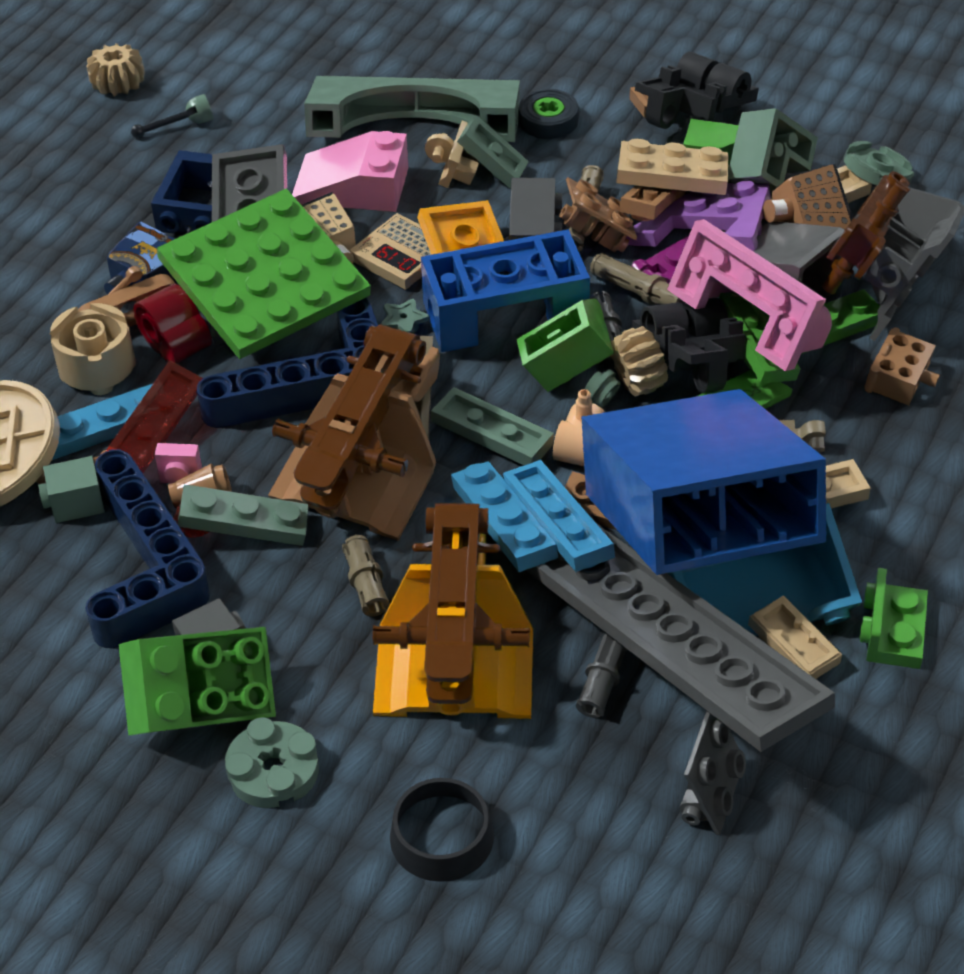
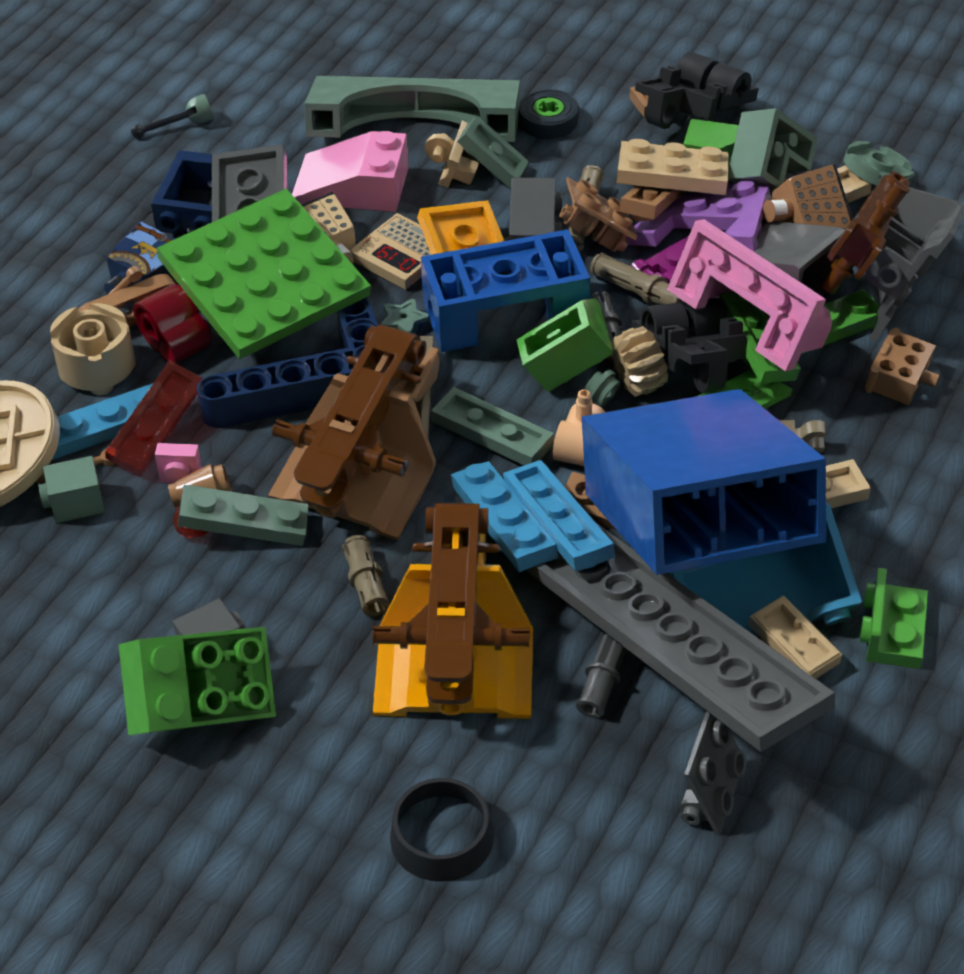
dark blue beam [85,449,210,648] -> none
tan gear [87,43,145,96] -> none
sand green plate [225,717,319,808] -> none

